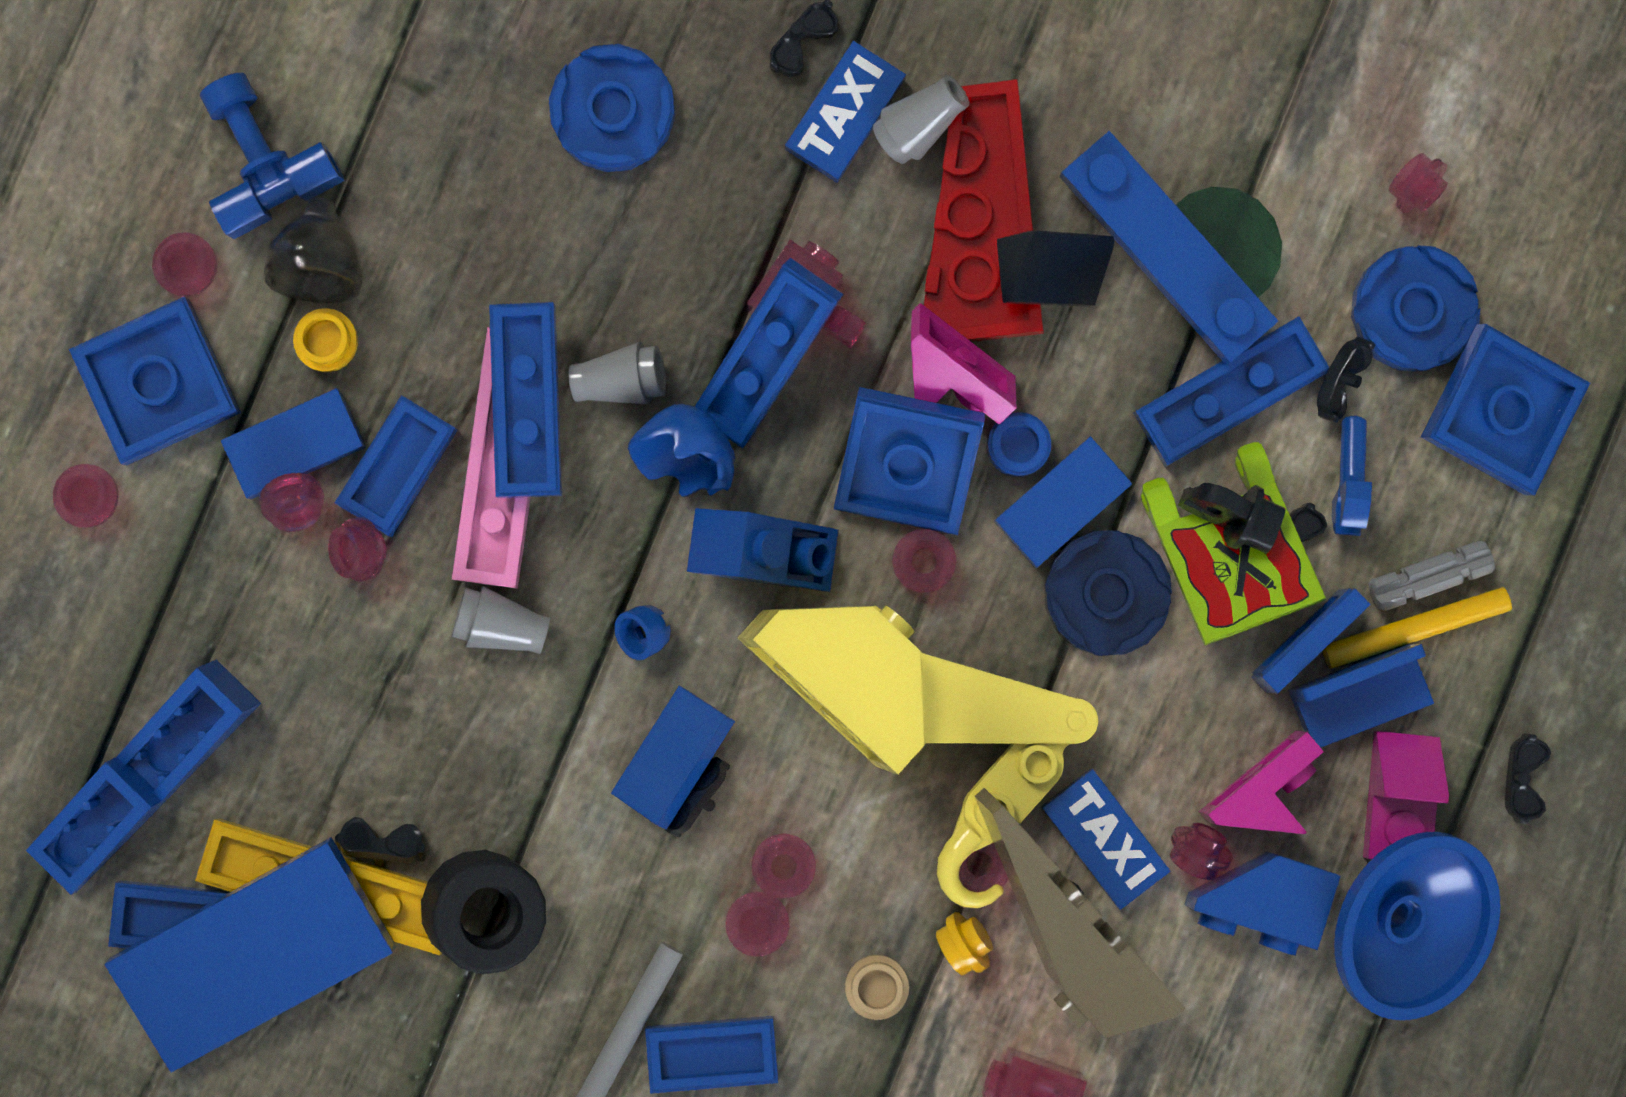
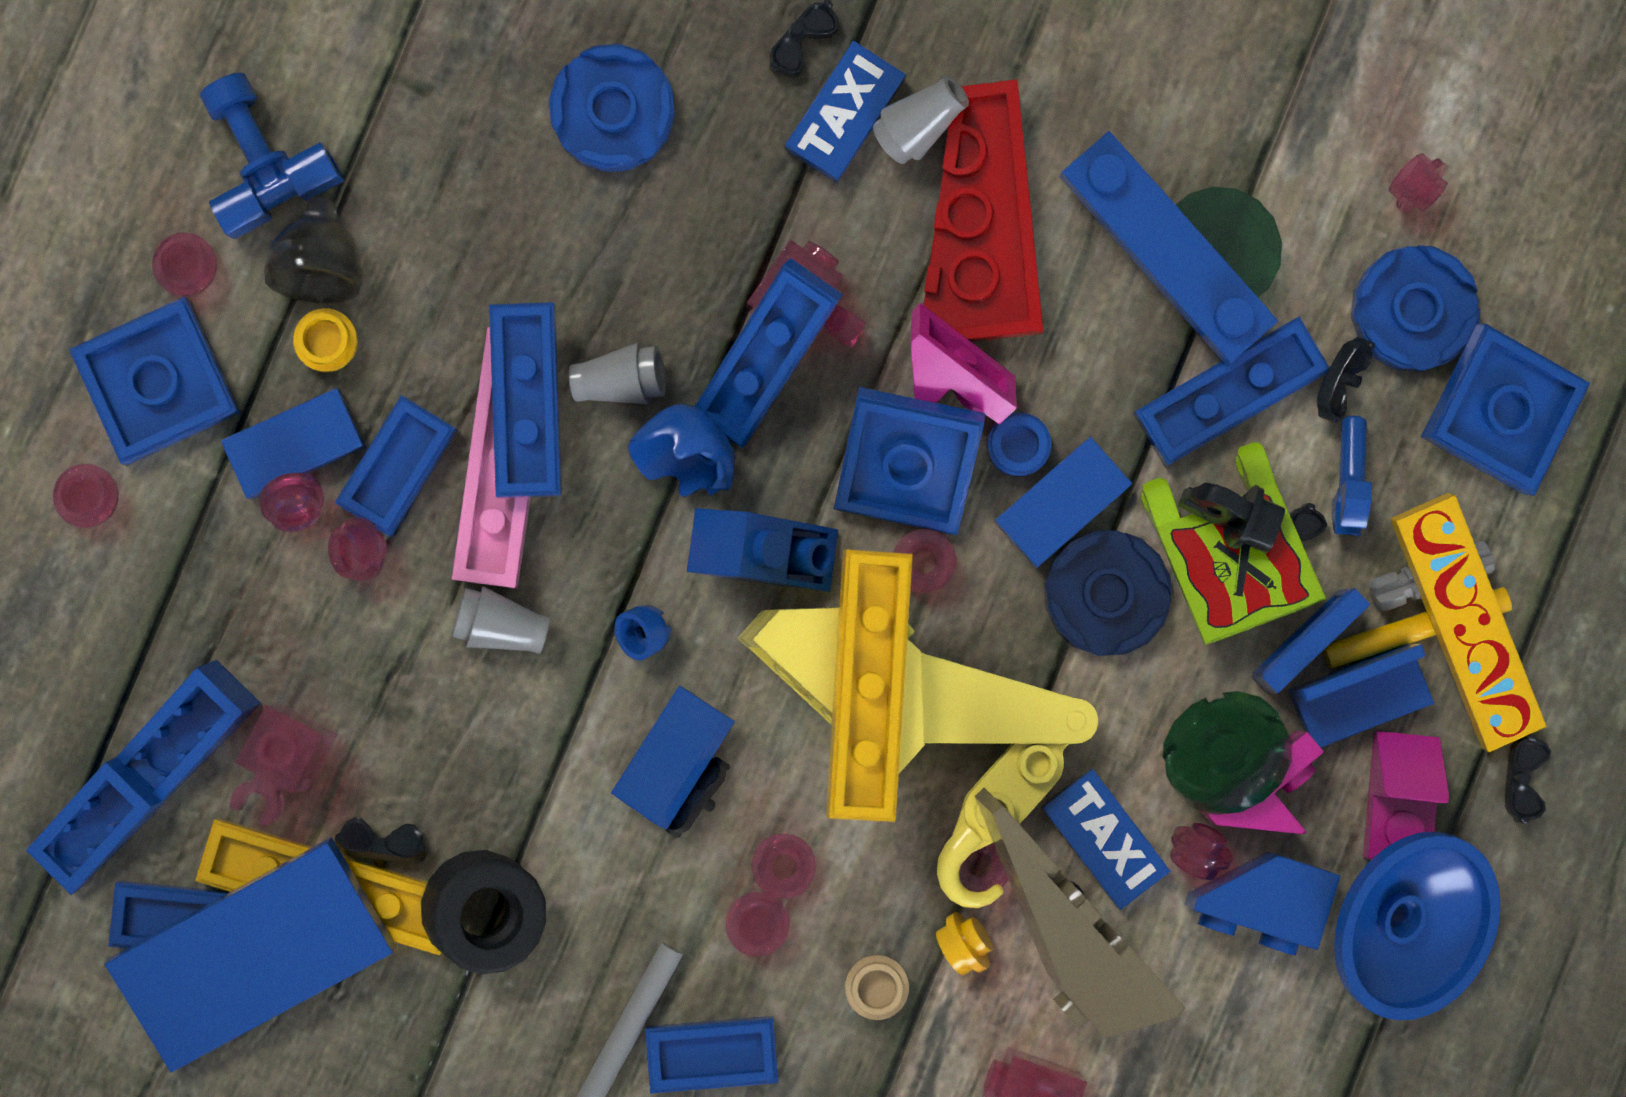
black slope [997,230,1115,307] -> none
none -> clear pink brick [229,704,337,827]
none -> yellow tile [826,550,913,822]
none -> clear green tile [1163,691,1292,815]
none -> yellow tile [1390,493,1547,752]

